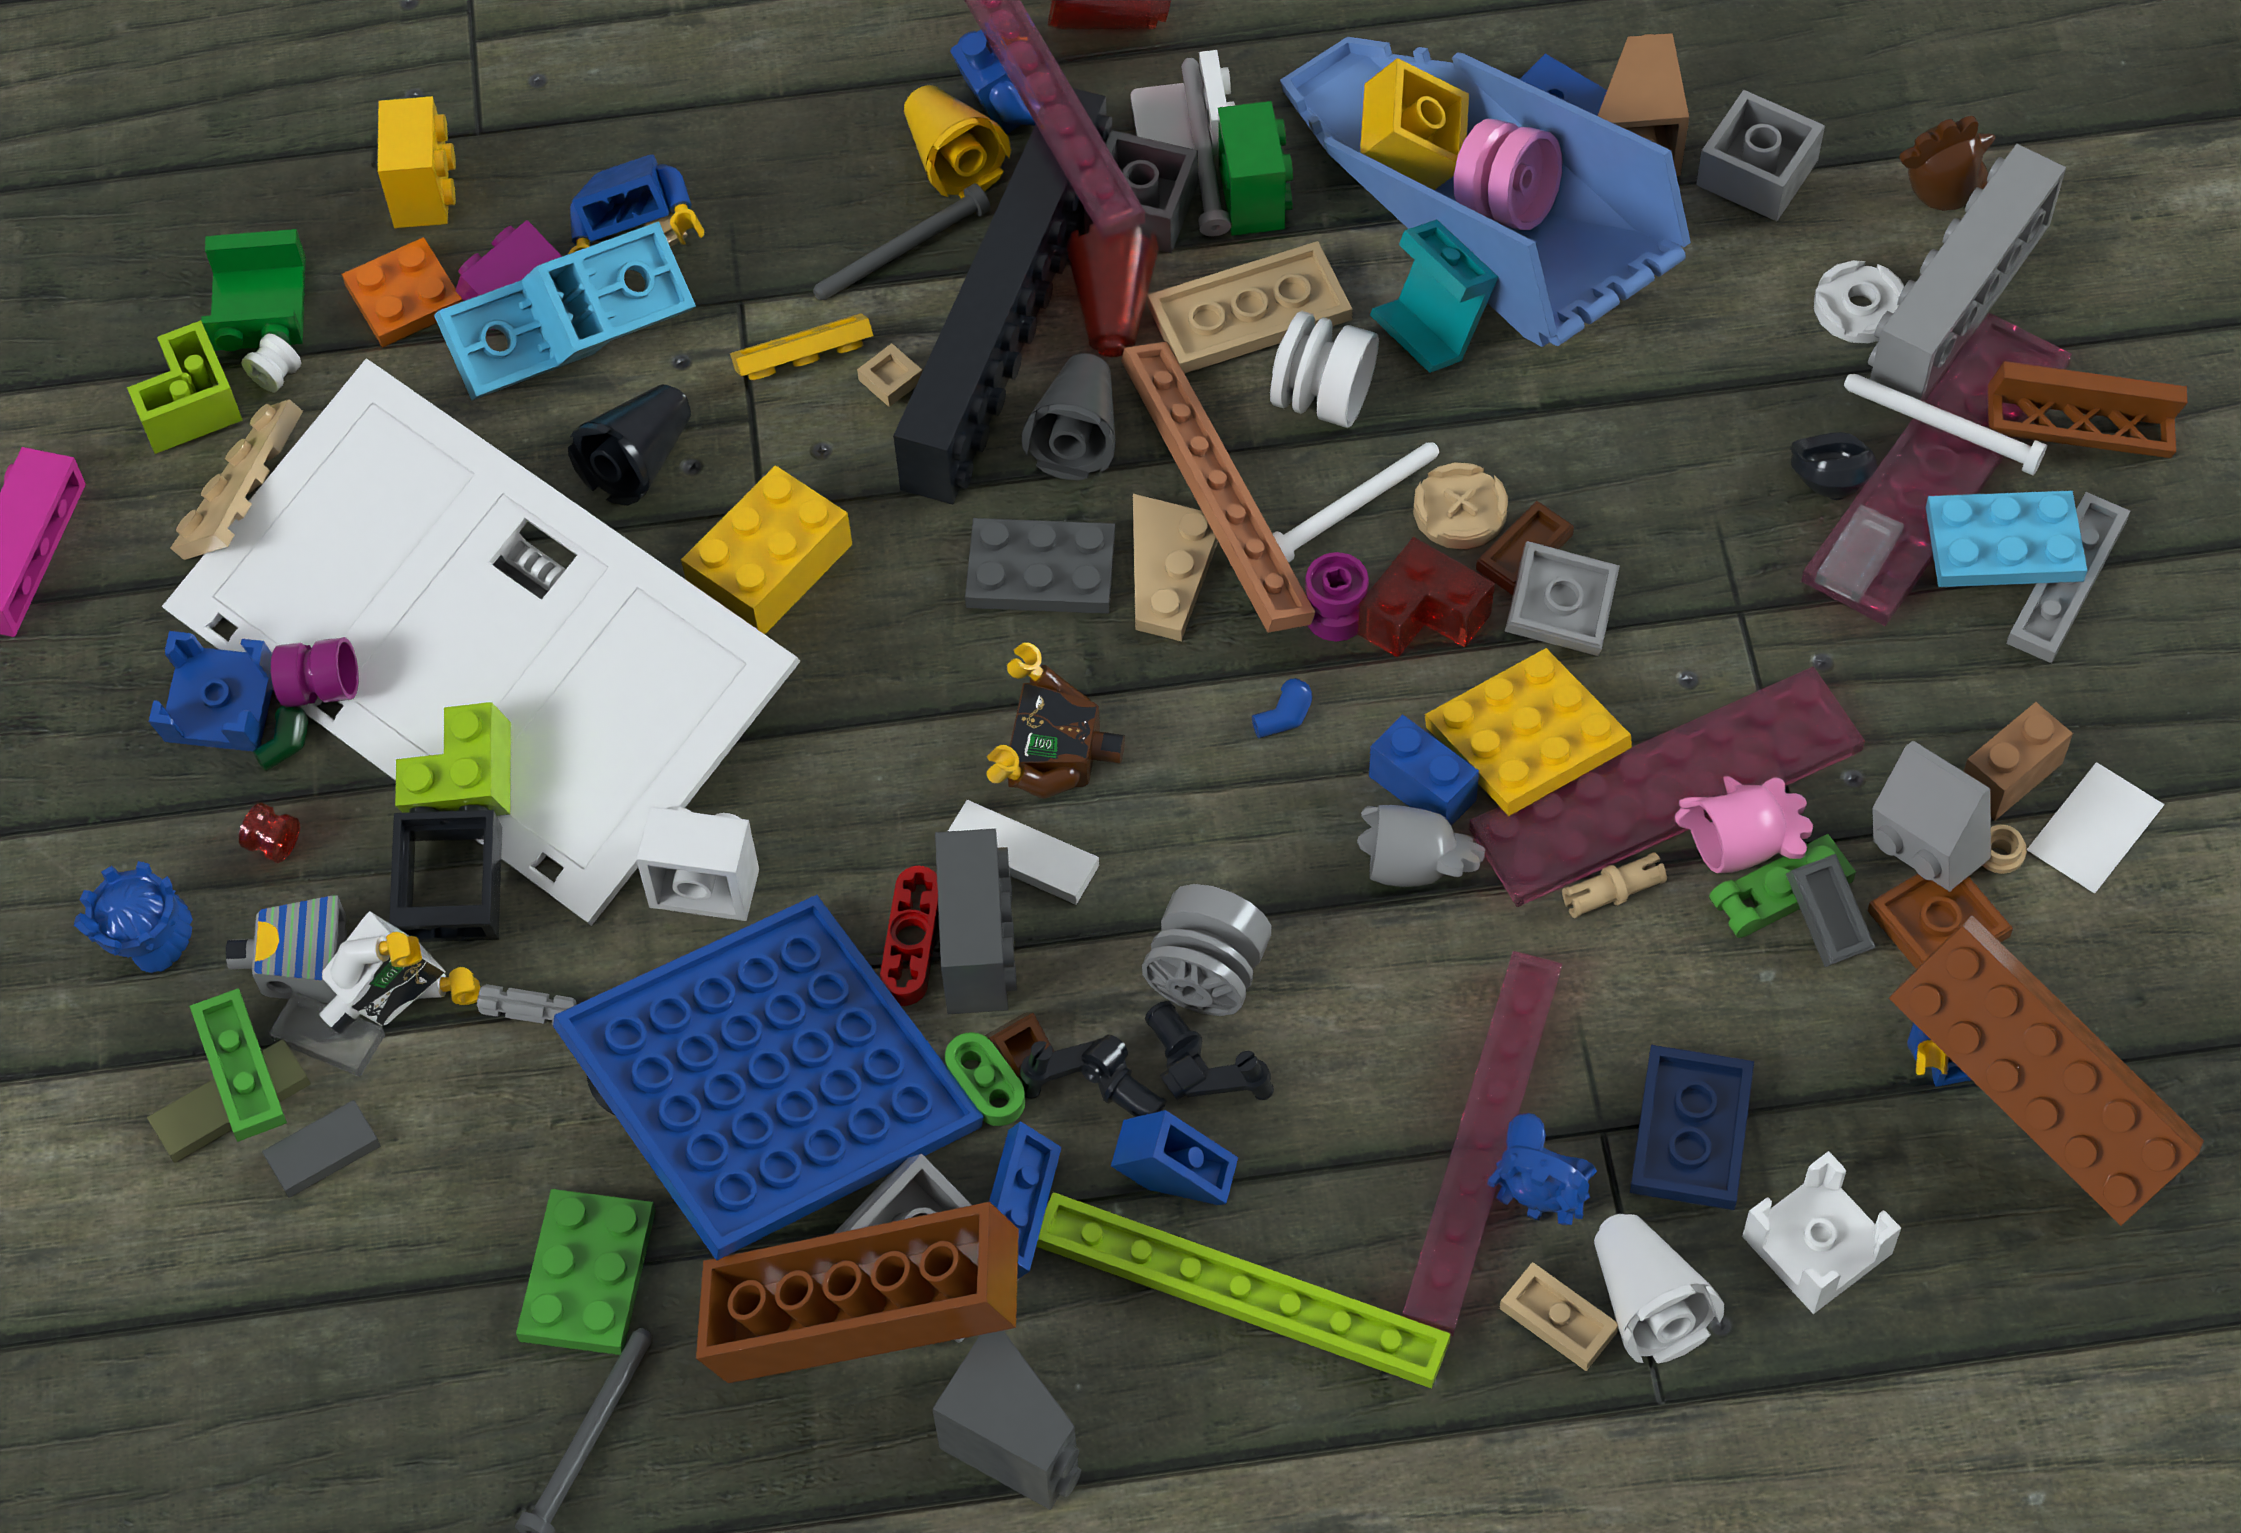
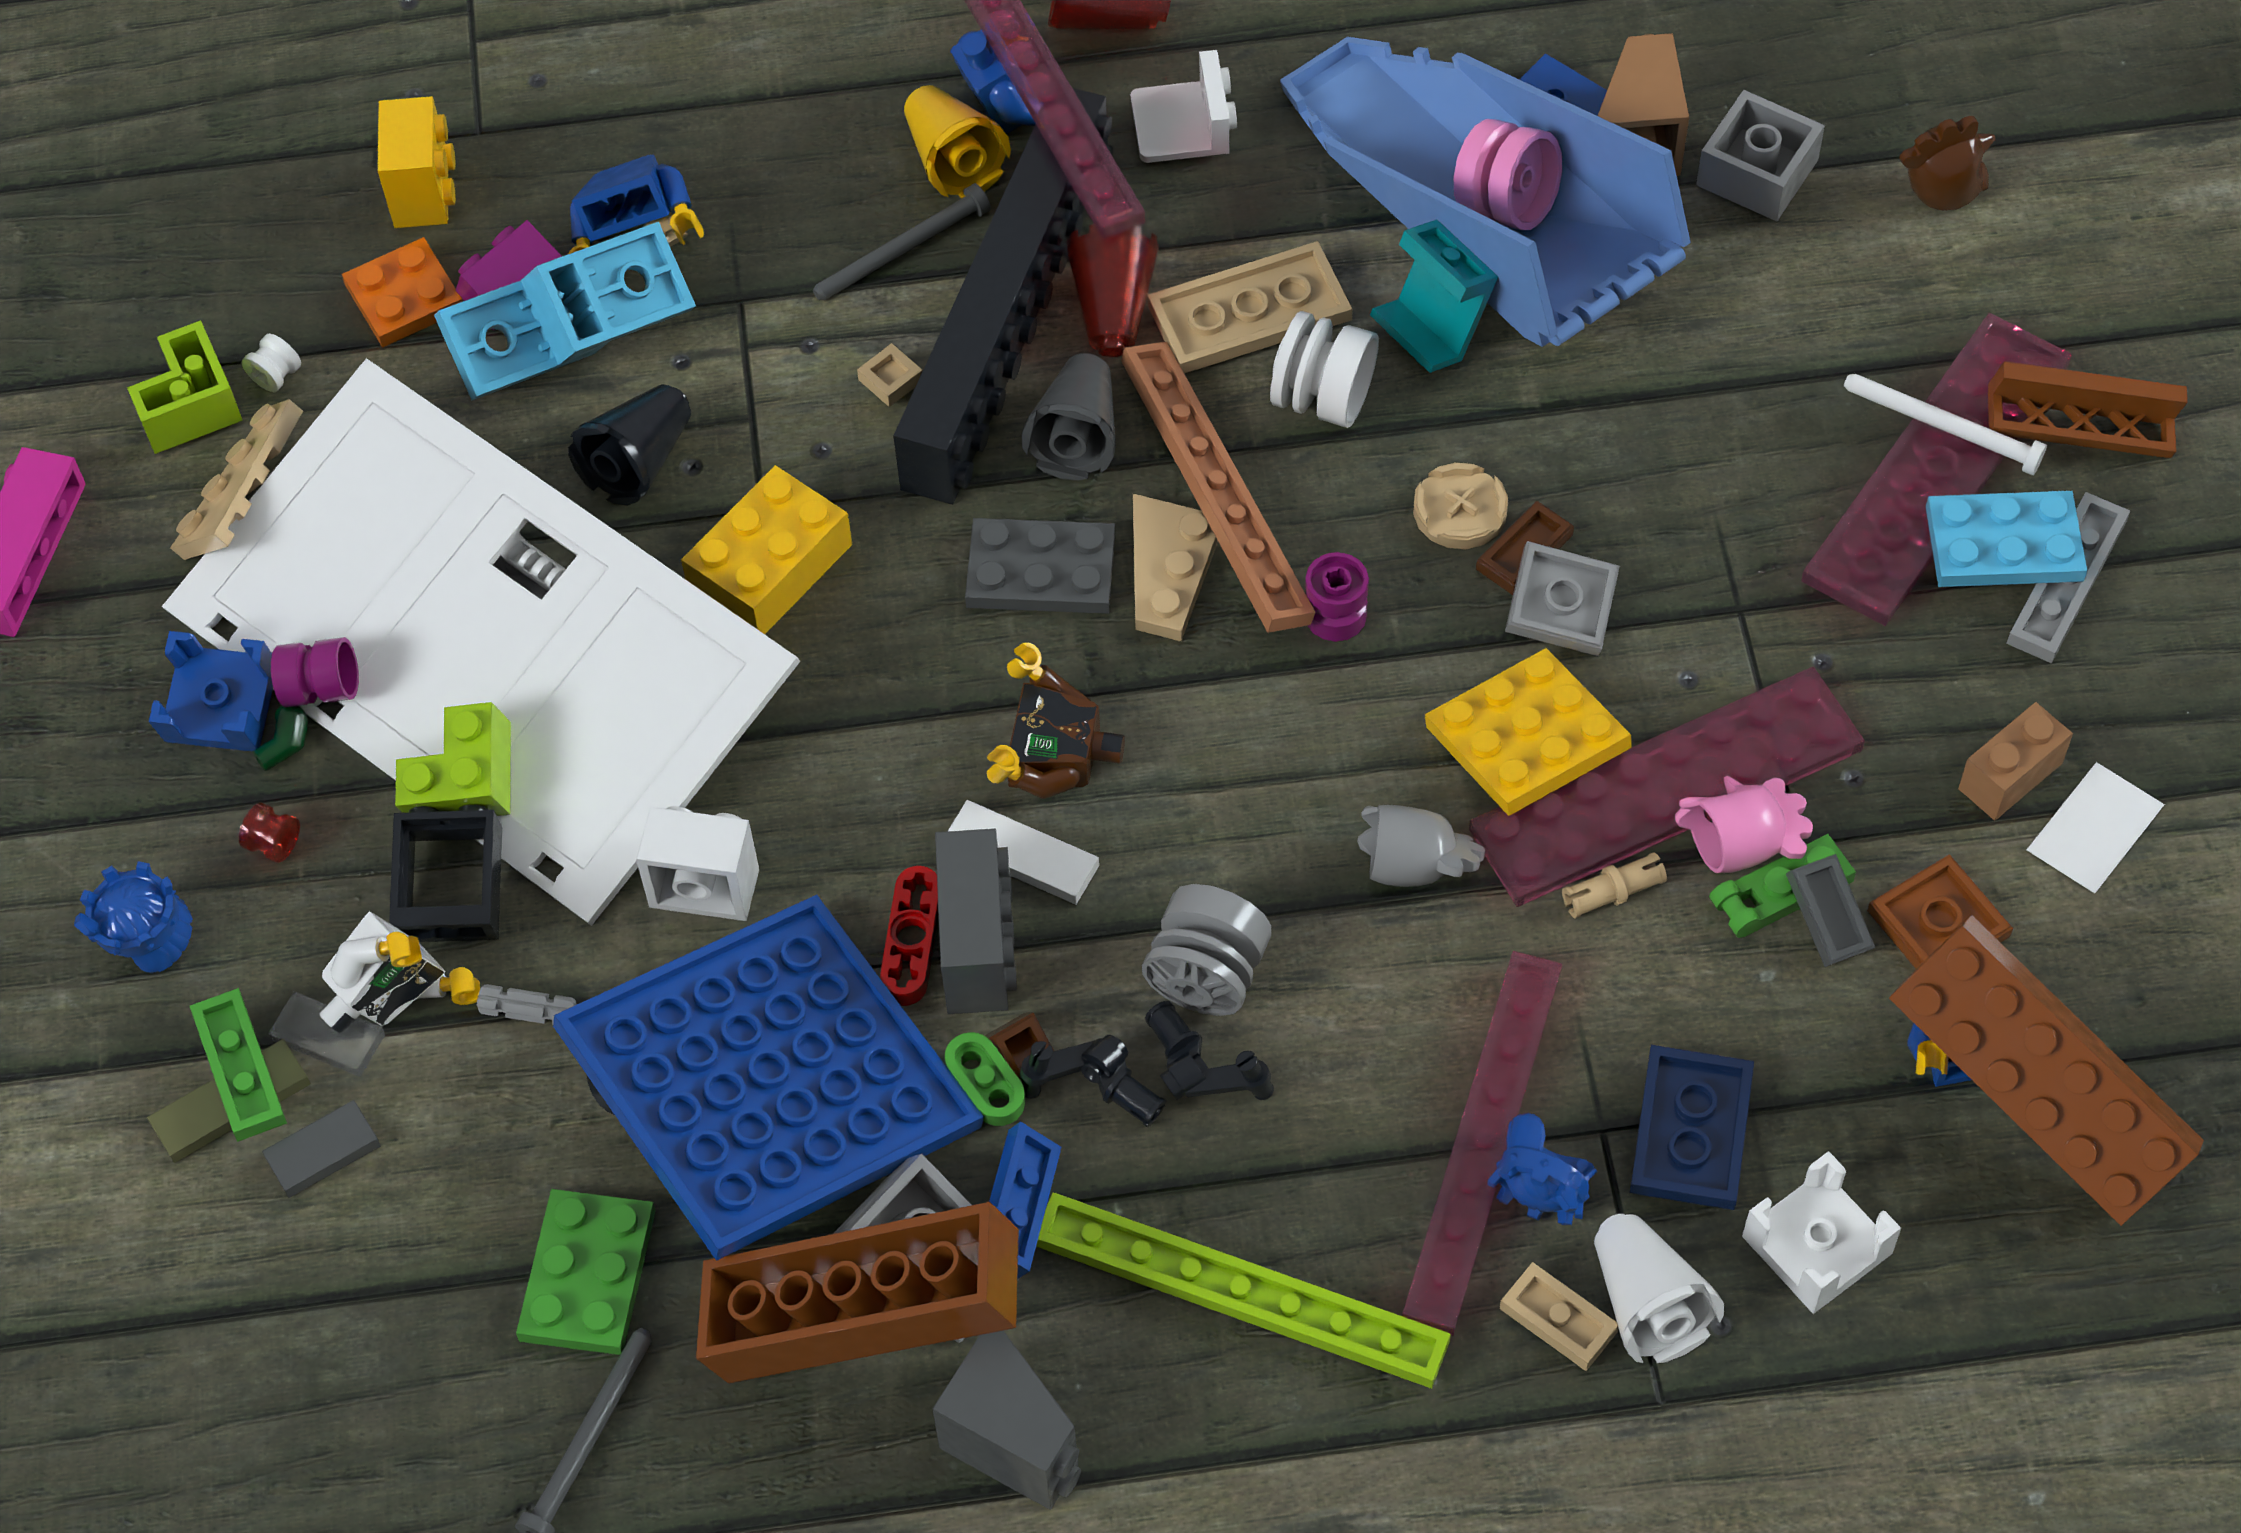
green panel [201,229,306,351] -> none
torso [226,895,348,1003] -> none
yellow plate [730,313,873,380] -> none
dark grey brick [1083,130,1198,253] -> none
blue slope [1111,1110,1238,1205] -> none
light grey bar [1181,58,1231,236] -> none
green brick [1218,101,1293,236] -> none
blue arm [1252,678,1312,738] -> none
white bar [1272,442,1439,563] -> none
clear red brick [1358,537,1495,658] -> none
yellow brick [1360,58,1469,190] -> none
blue brick [1369,714,1479,826] -> none
black hat [1790,432,1877,500] -> none
white tile [1814,260,1904,344] -> none
clear tile [1815,504,1904,603] -> none
light grey brick [1868,144,2066,402] -> none
light grey slope [1872,741,1991,892] -> none
tan plate [1982,824,2027,874] -> none

